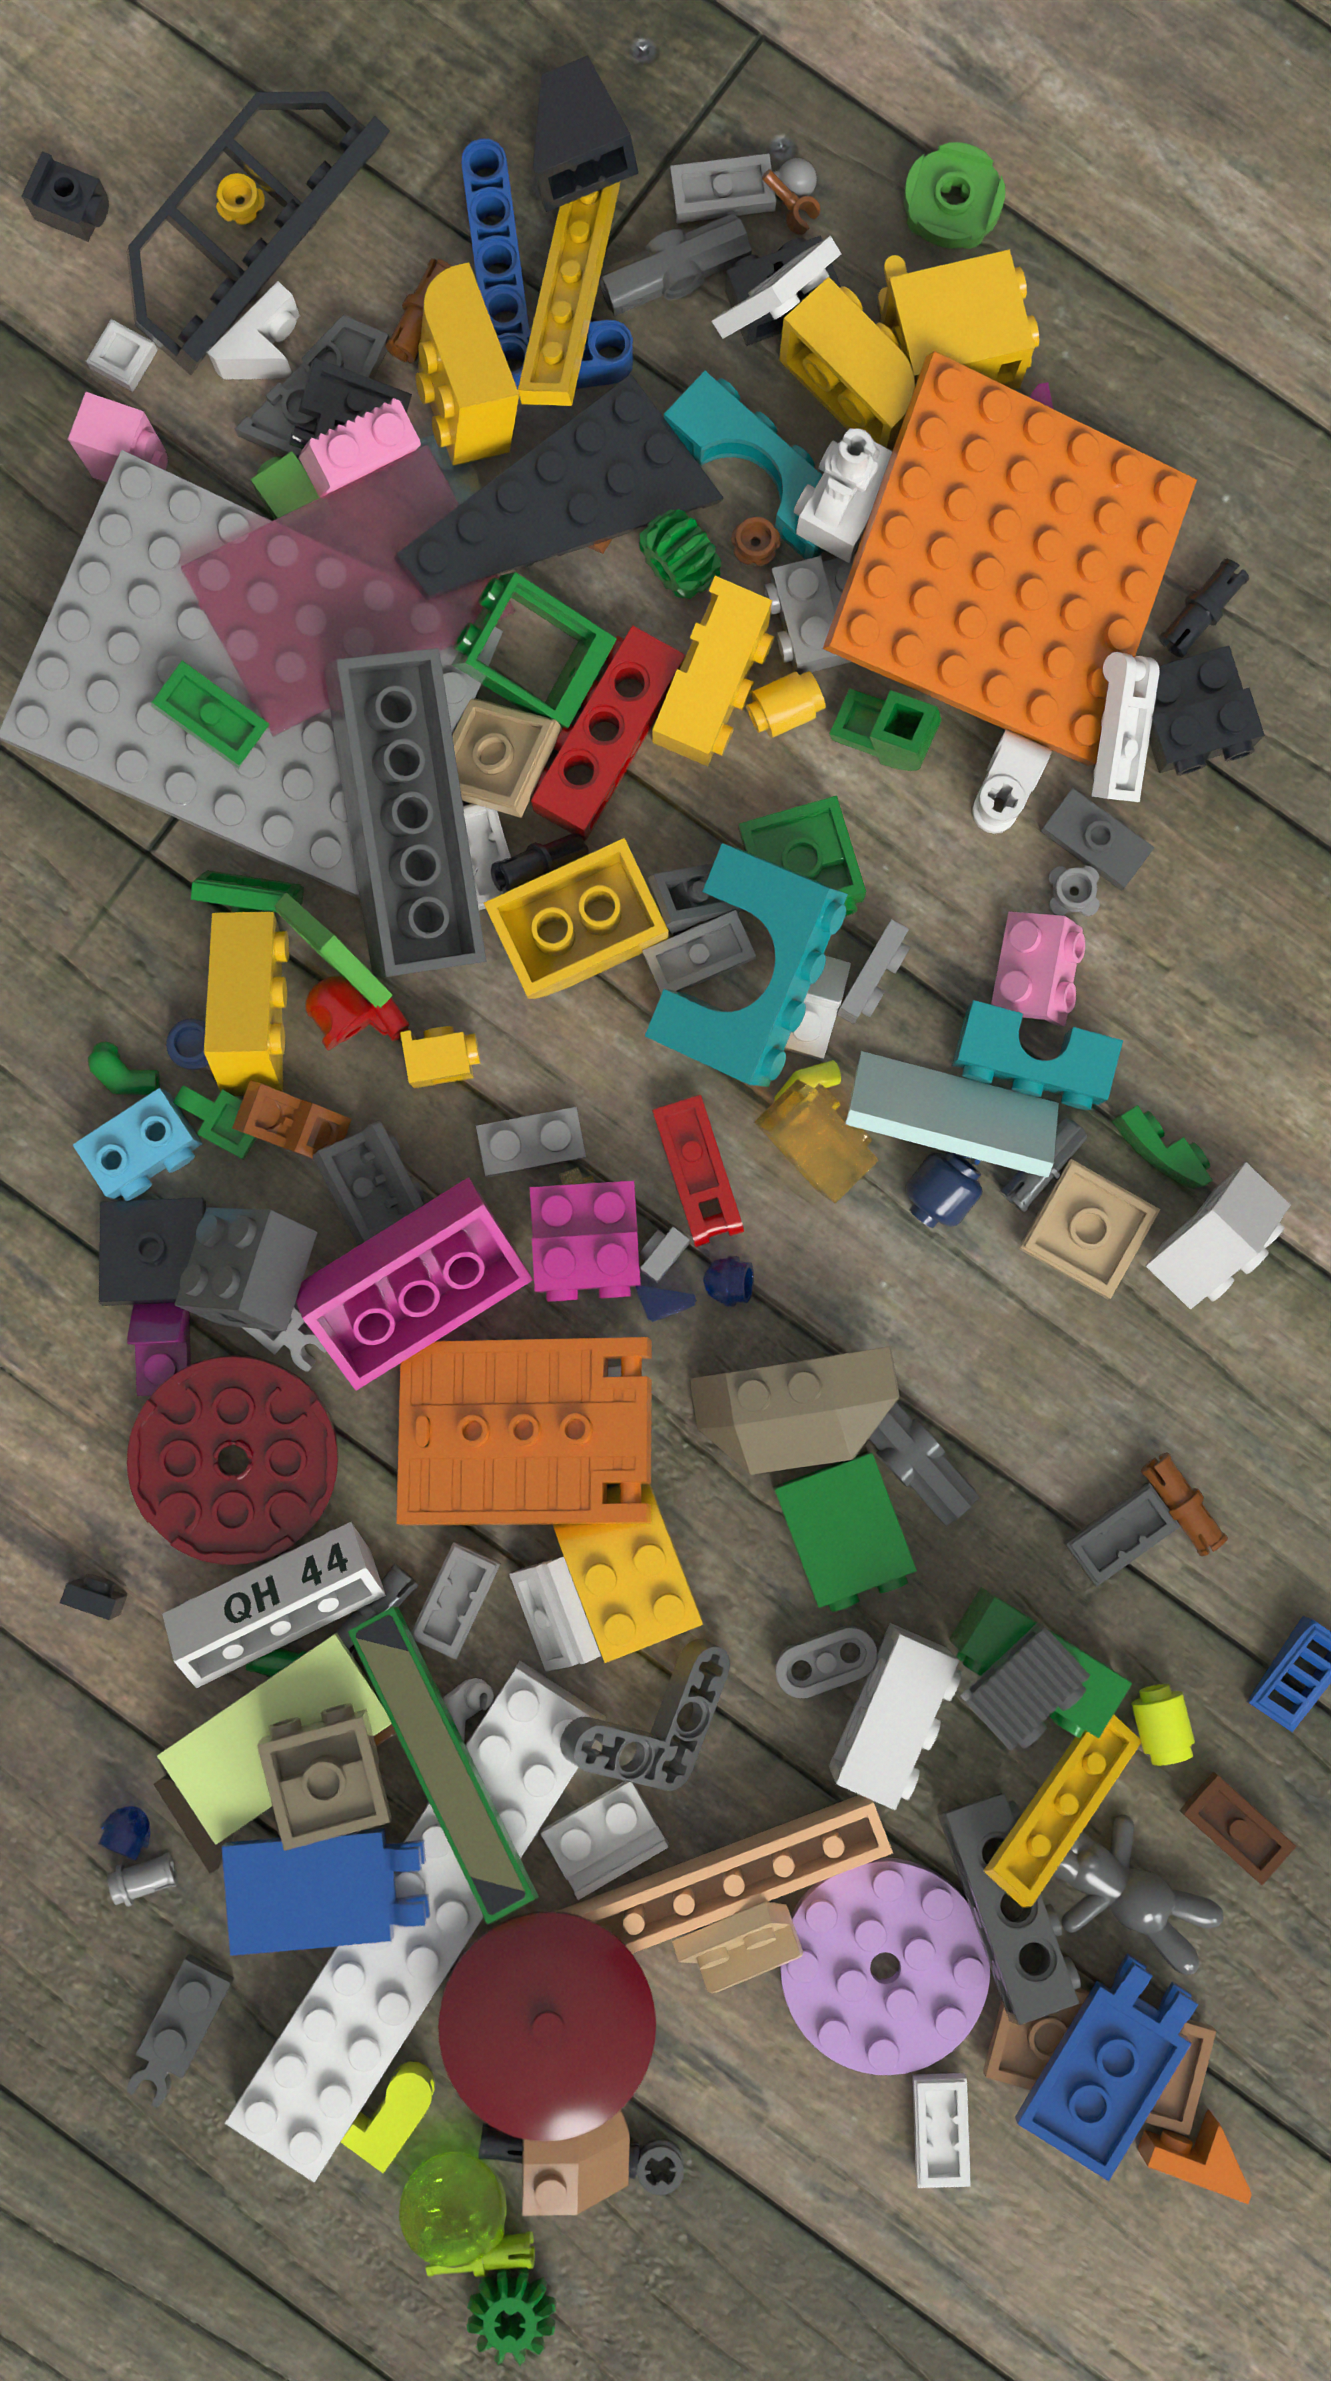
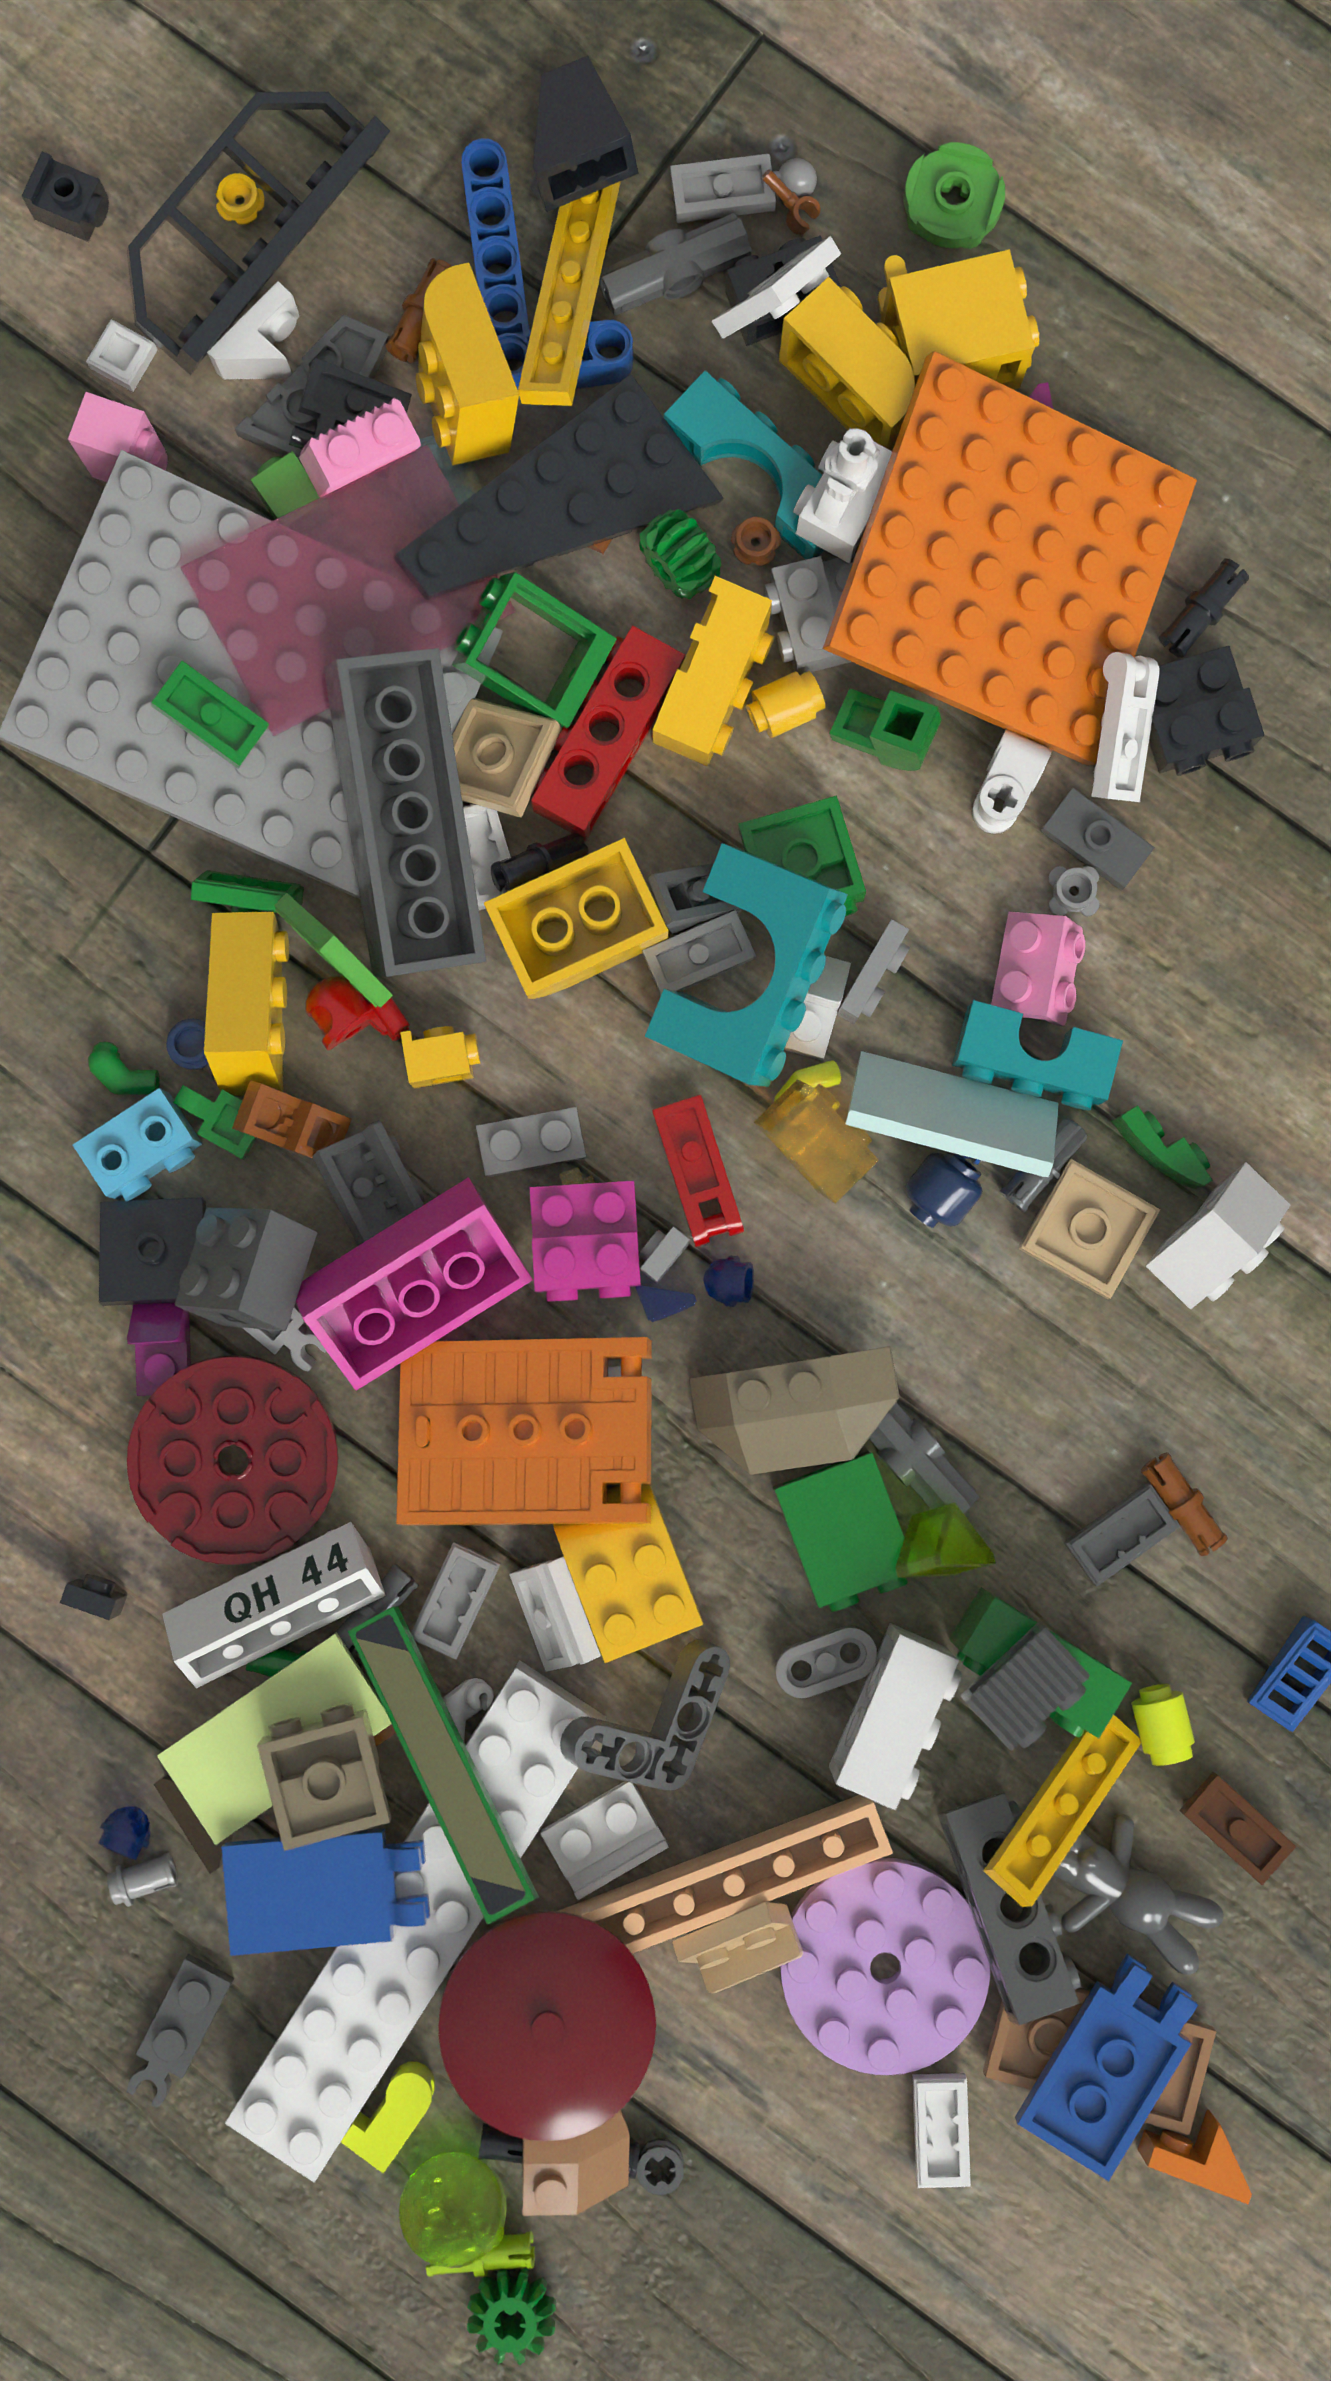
none -> clear neon green slope [895,1502,996,1578]

